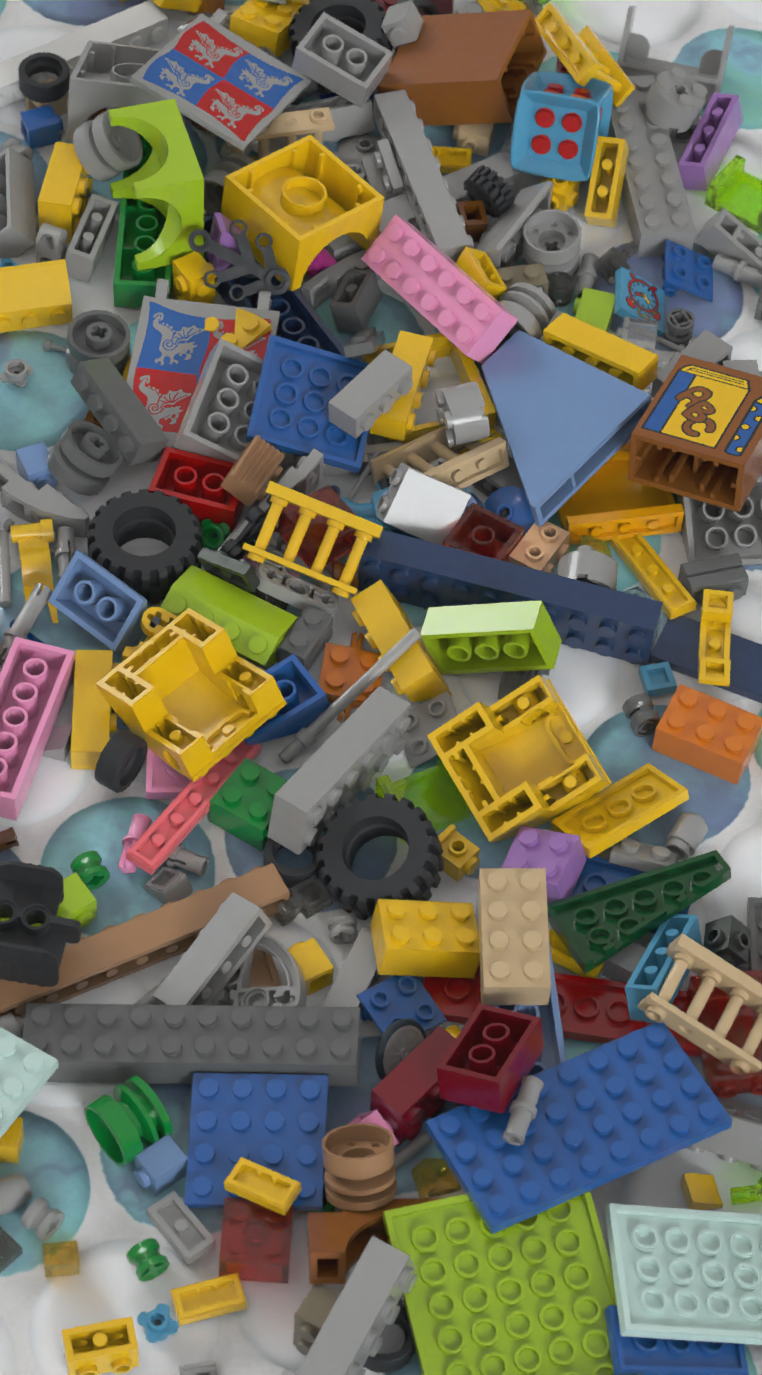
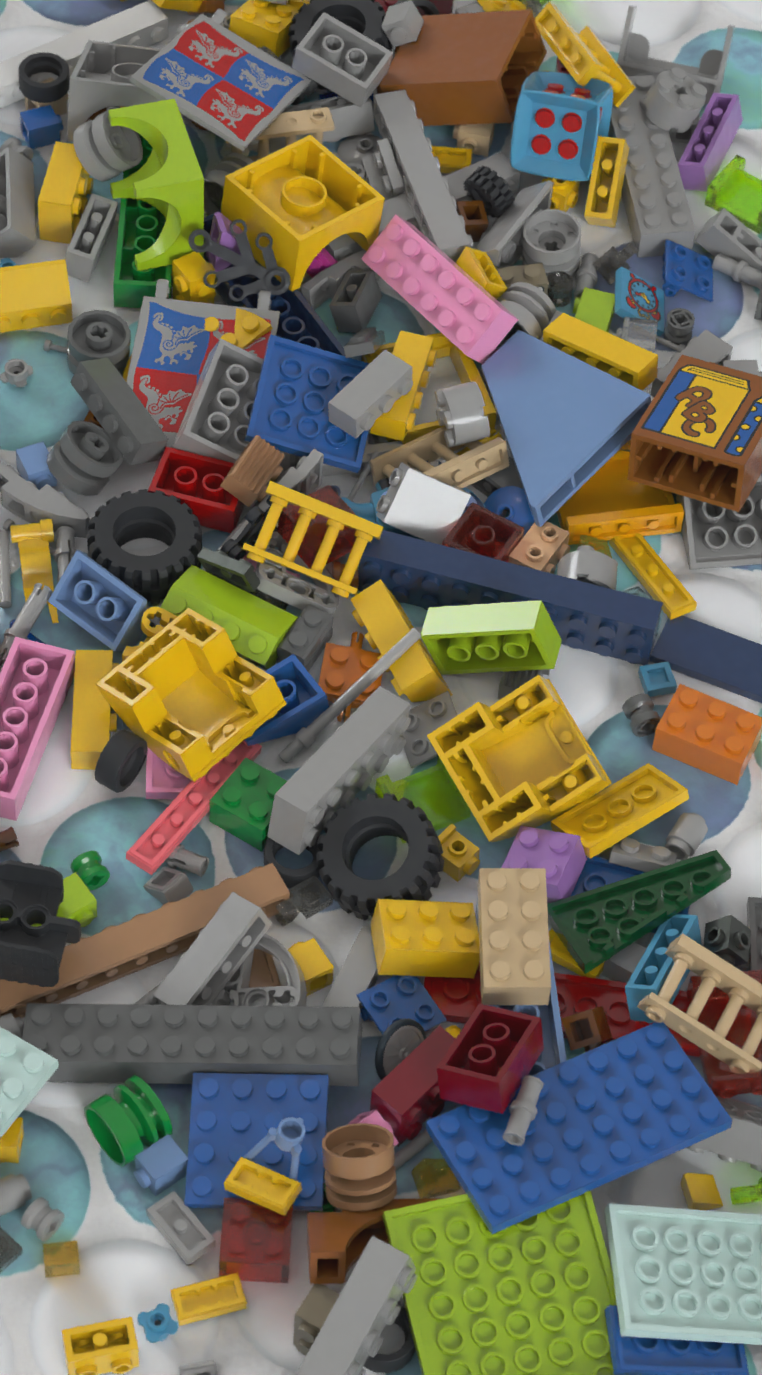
light grey leg [36,223,68,263] -> none
light grey slope [43,725,72,762] -> none
bright pink axle [118,813,152,874] -> none
green wheel [126,1238,169,1282] -> none
green plate [201,519,230,550] -> none
light grey bush [328,915,358,945] -> none
dark grey brick [678,553,749,606] -> none
yellow slope [698,589,734,687] -> none
none -> medium blue plant [243,1117,306,1180]
none -> reddish brown brick [561,1006,613,1052]

